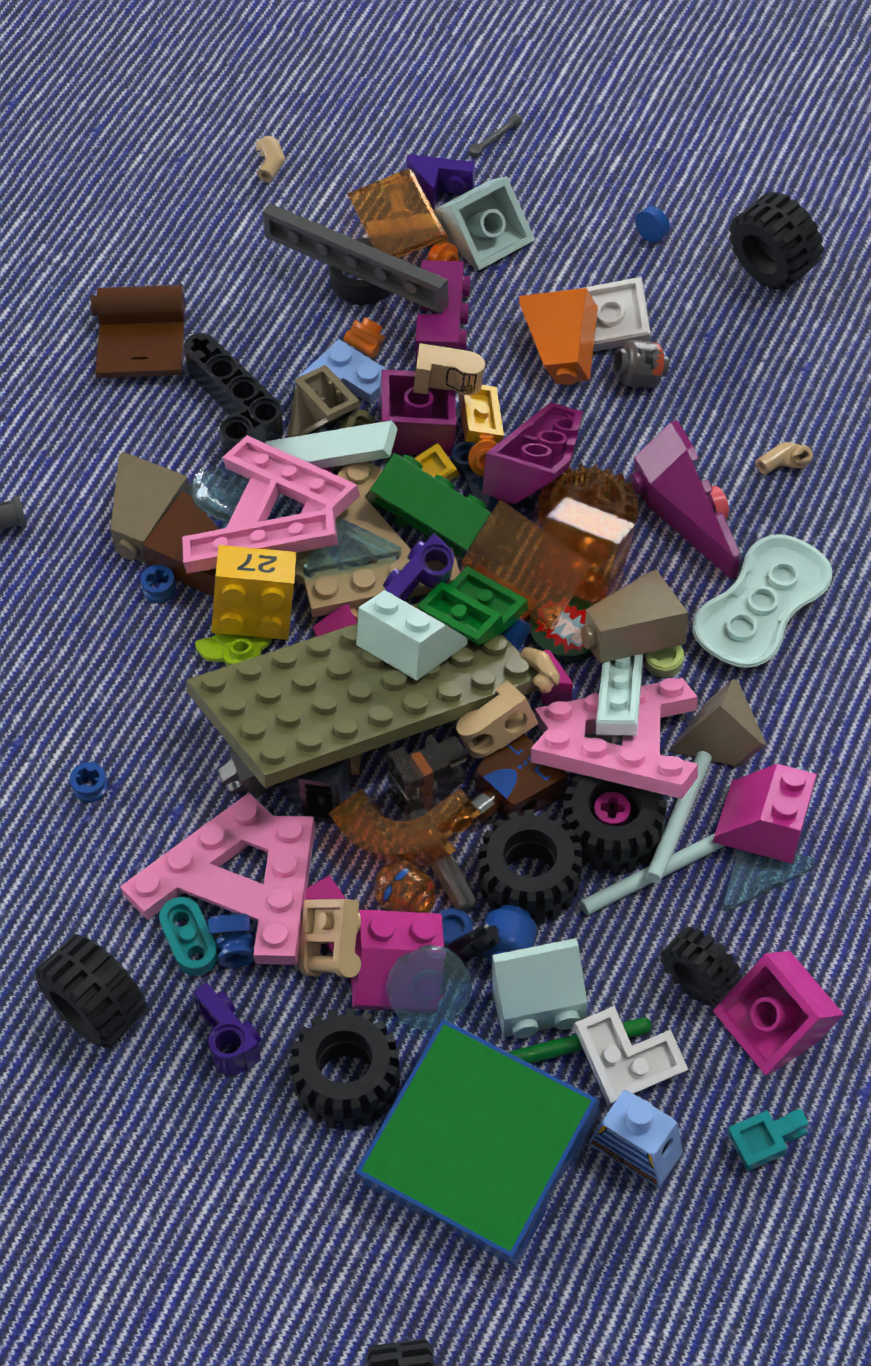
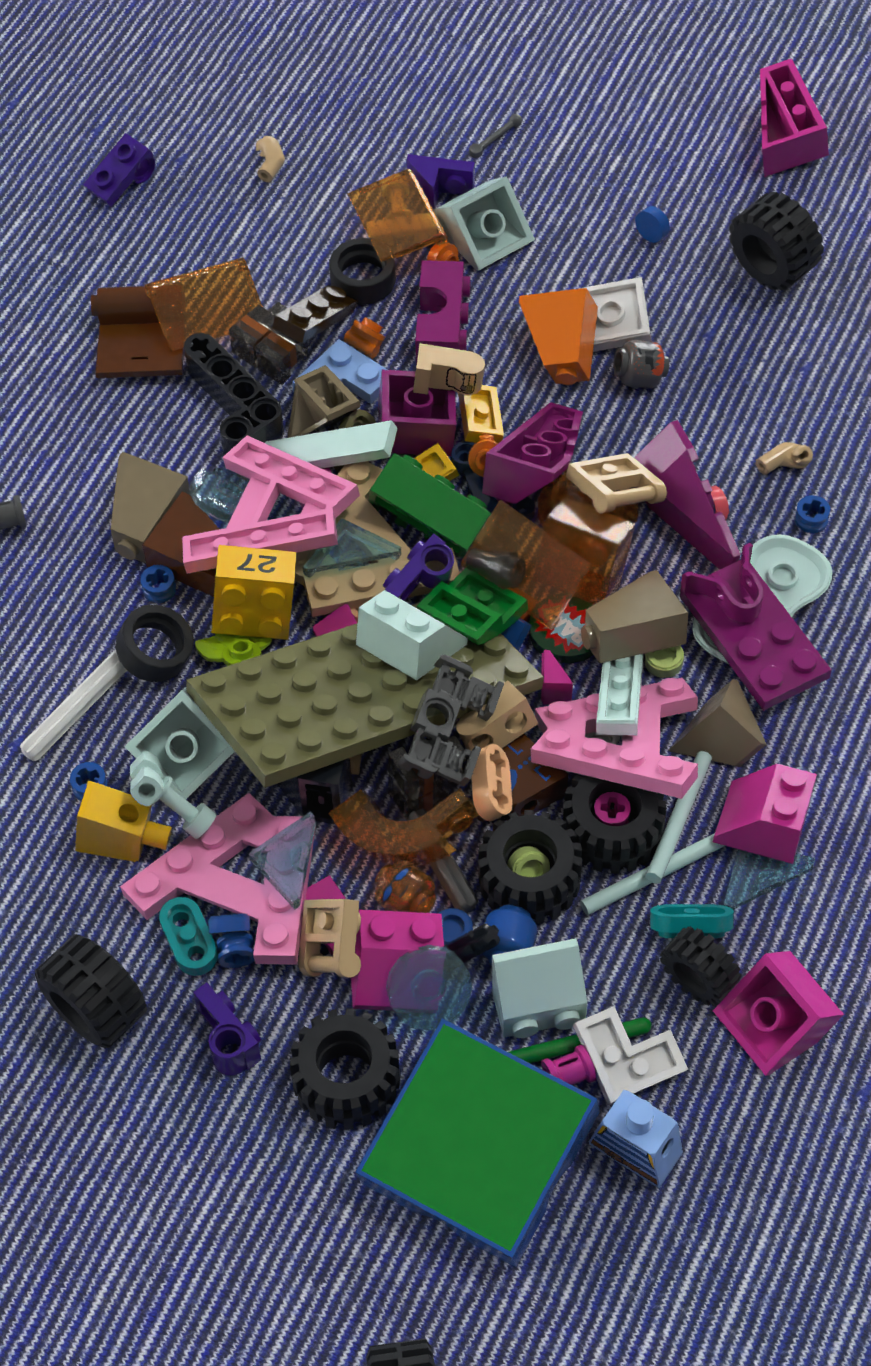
dark grey tile [217,748,270,798] -> none
dark grey plate [262,203,449,314] -> none
tan arm [520,647,560,694] -> none
teal plate [727,1109,809,1172] -> none
none -> white axle [20,649,127,761]
none -> yellow torso [75,781,172,862]
none -> dark purple plate [83,133,156,207]
none -> black tyre [115,605,194,682]
none -> light aqua slope [124,687,235,799]
none -> light aqua bar [130,751,216,839]
none -> clear orange piece [145,257,268,351]
none -> clear smoke hips [229,302,317,385]
none -> clear light blue tile [249,812,316,910]
none -> dark brown plate [272,285,358,343]
none -> dark grey piece [398,655,504,787]
none -> clear smoke cone [466,548,526,590]
none -> light nougat beam [471,744,512,822]
none -> yellowish green tile [507,846,550,877]
none -> dark pink bush [541,1044,597,1085]
none -> tan plate [566,453,667,513]
none -> teal plate [650,904,734,938]
none -> magenta plate [680,543,832,711]
none -> dark pink wedge [760,58,829,177]
none -> blue bush [795,495,831,533]

